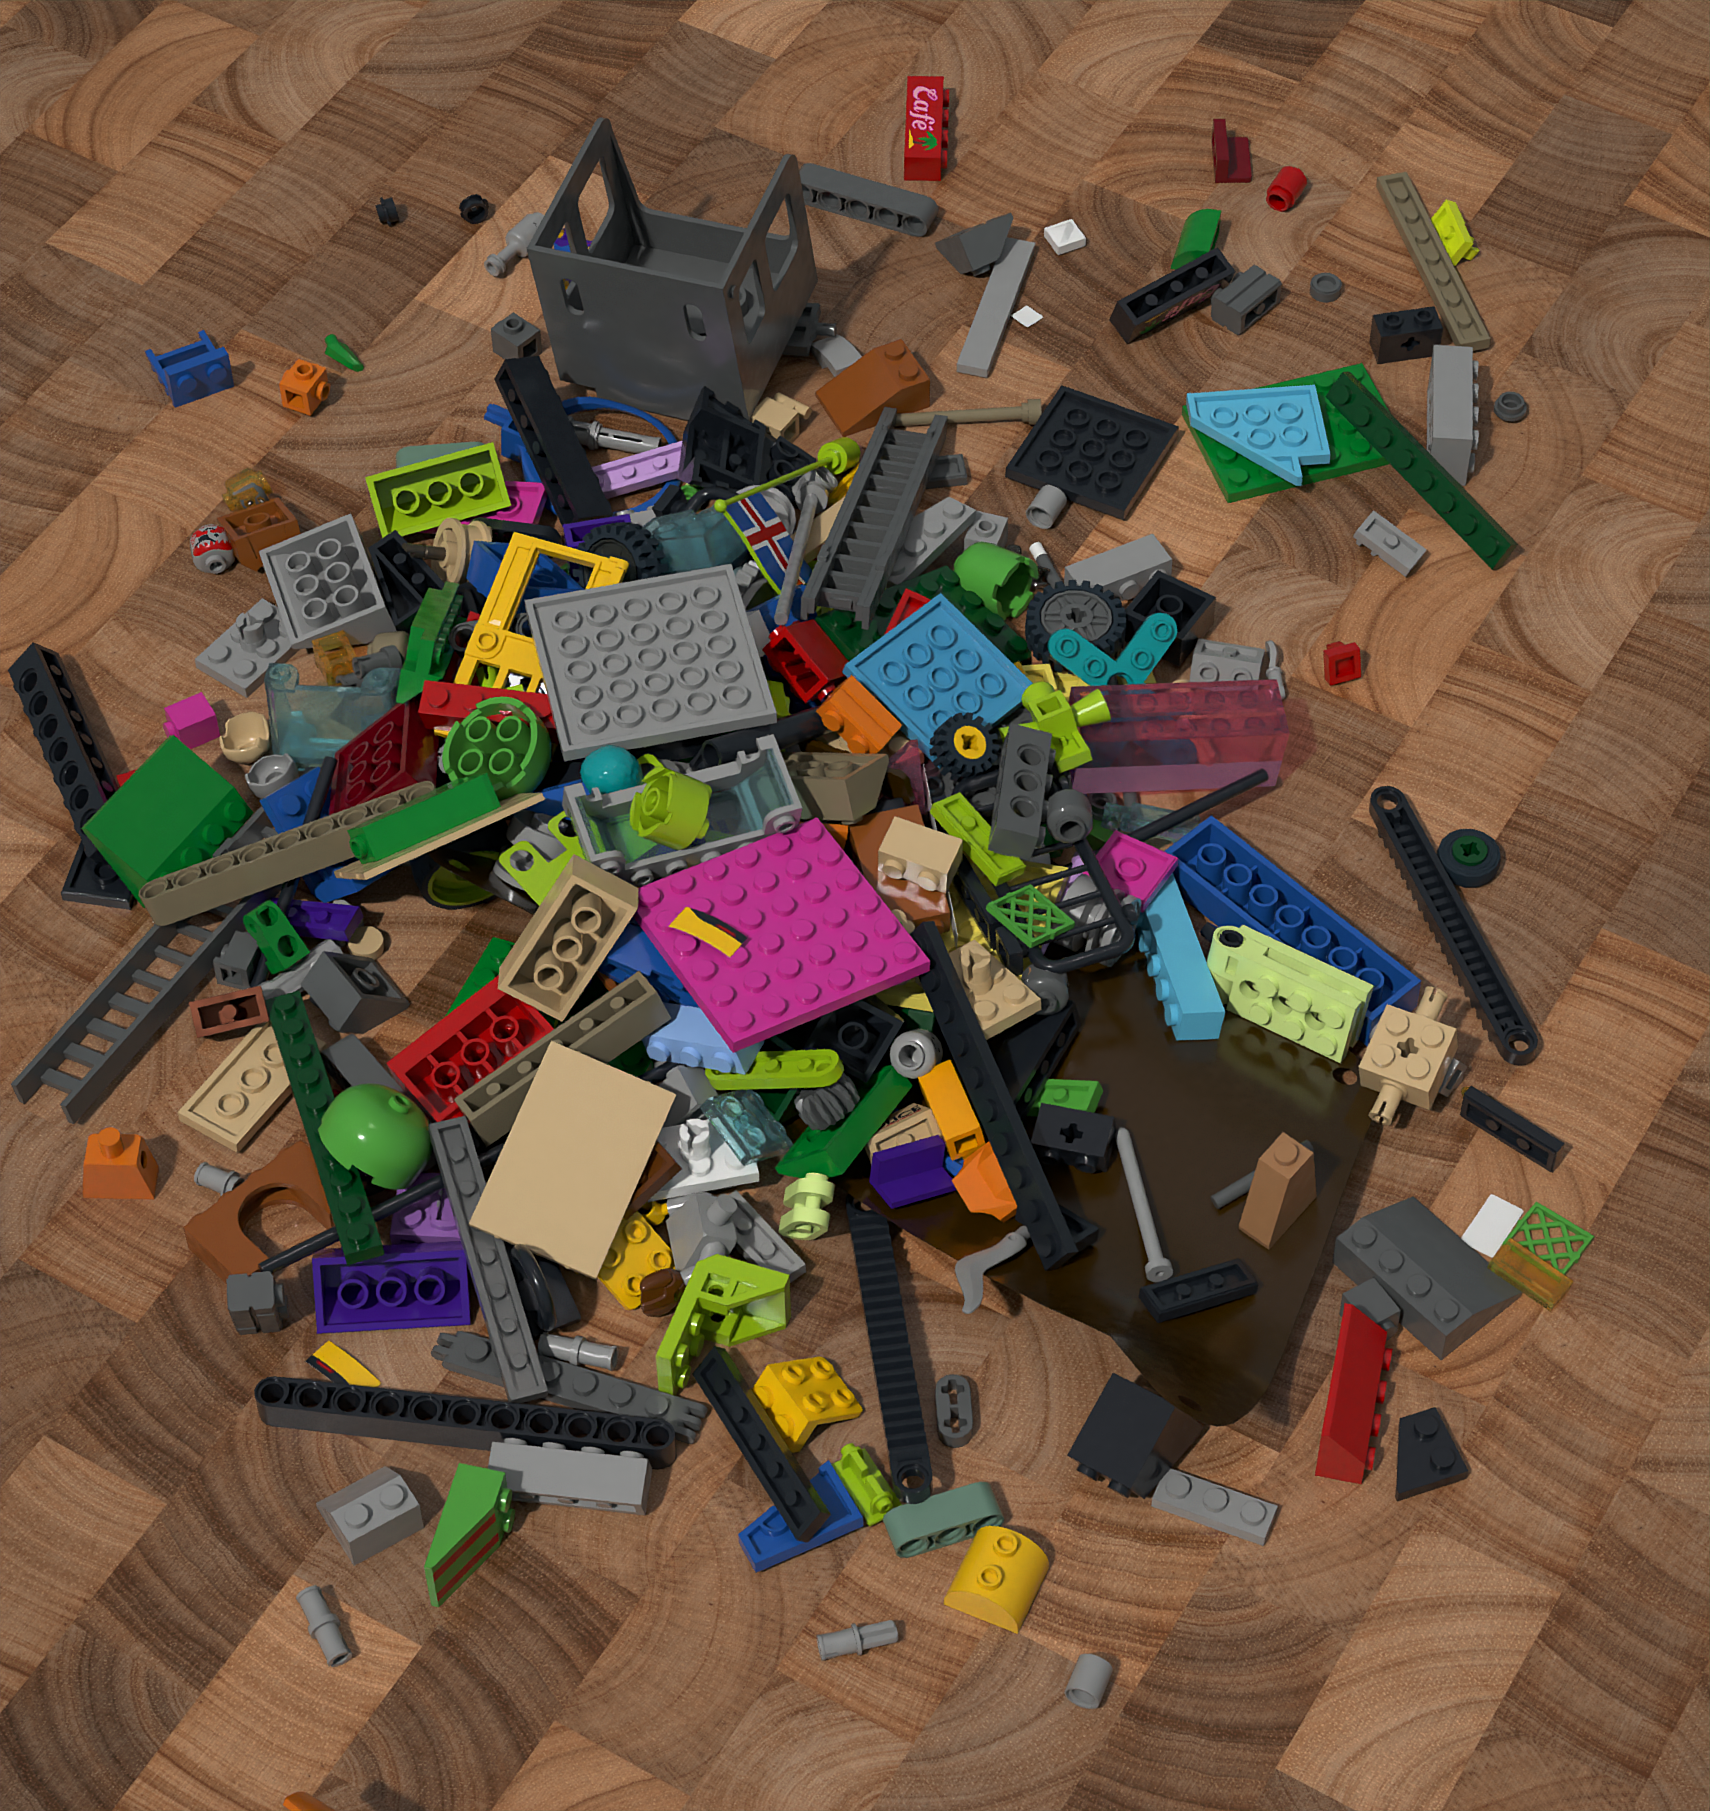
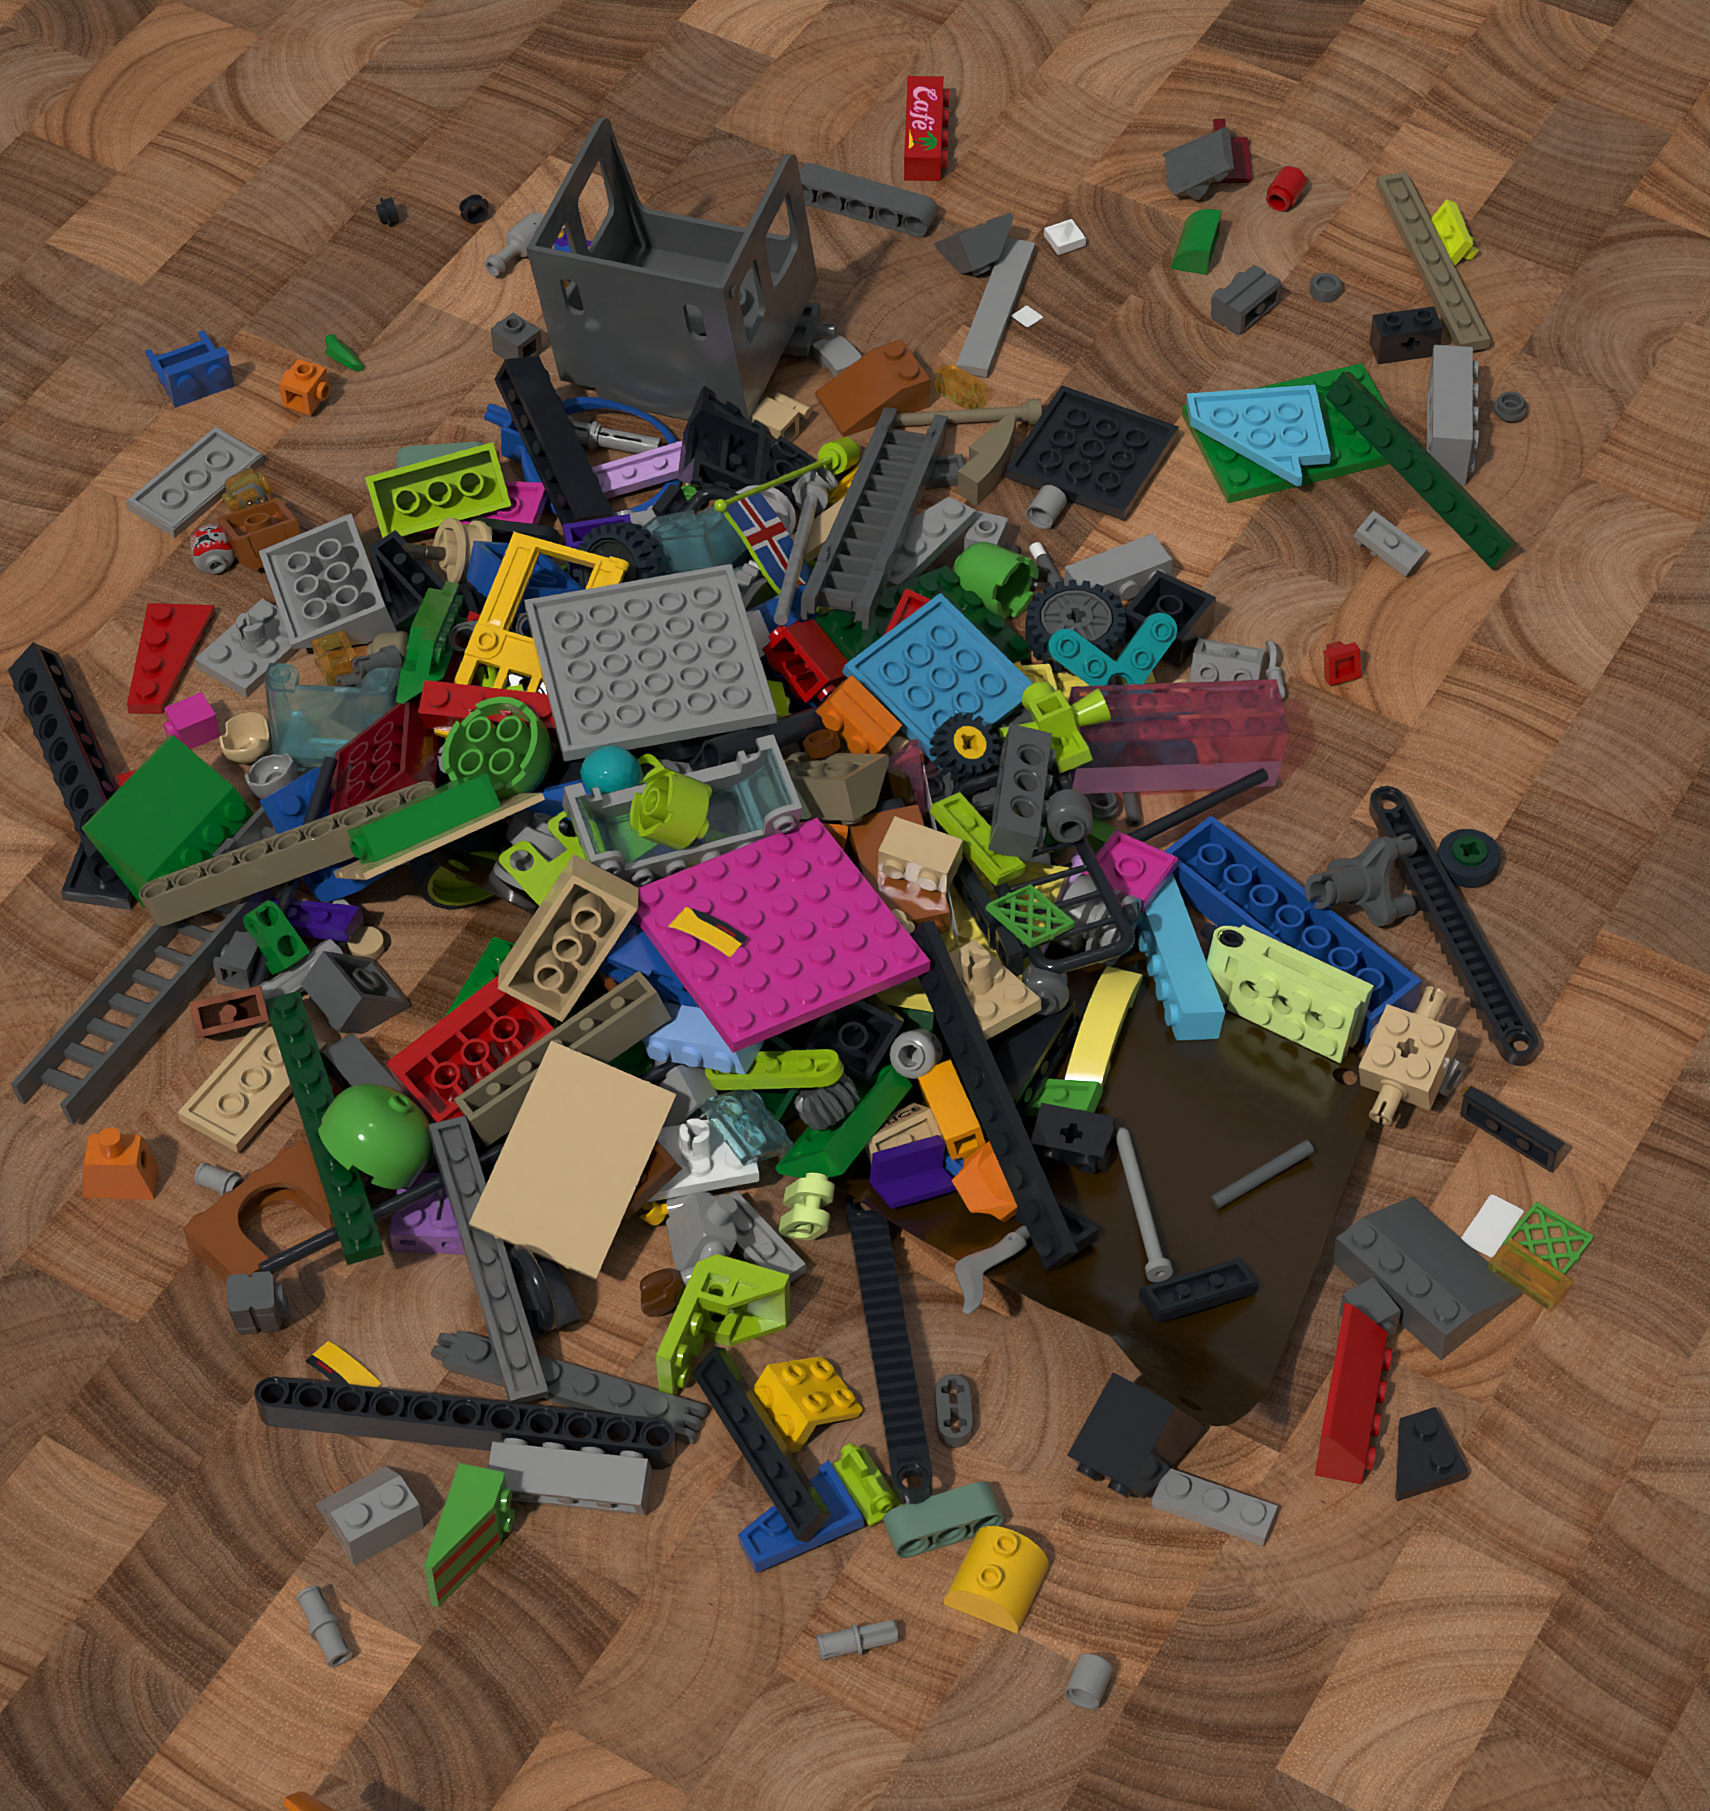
dark purple slope [312,1241,471,1334] -> none
light grey pin [538,1332,619,1371] -> none
yellow bracket [573,1211,675,1311] -> none
clear light blue hinge [1101,802,1201,843] -> none
black brick [1109,247,1236,344] -> none
medium nougat slope [1239,1132,1317,1250] -> none
none -> light grey tile [126,427,264,538]
none -> red wing [127,603,216,714]
none -> reddish brown tile [803,729,841,759]
none -> clear yellow beam [934,364,988,409]
none -> dark tan slope [957,412,1016,506]
none -> light yellow slope [1065,966,1142,1089]
none -> dark grey slope [1162,126,1234,200]
none -> dark grey wheel [1305,833,1417,927]

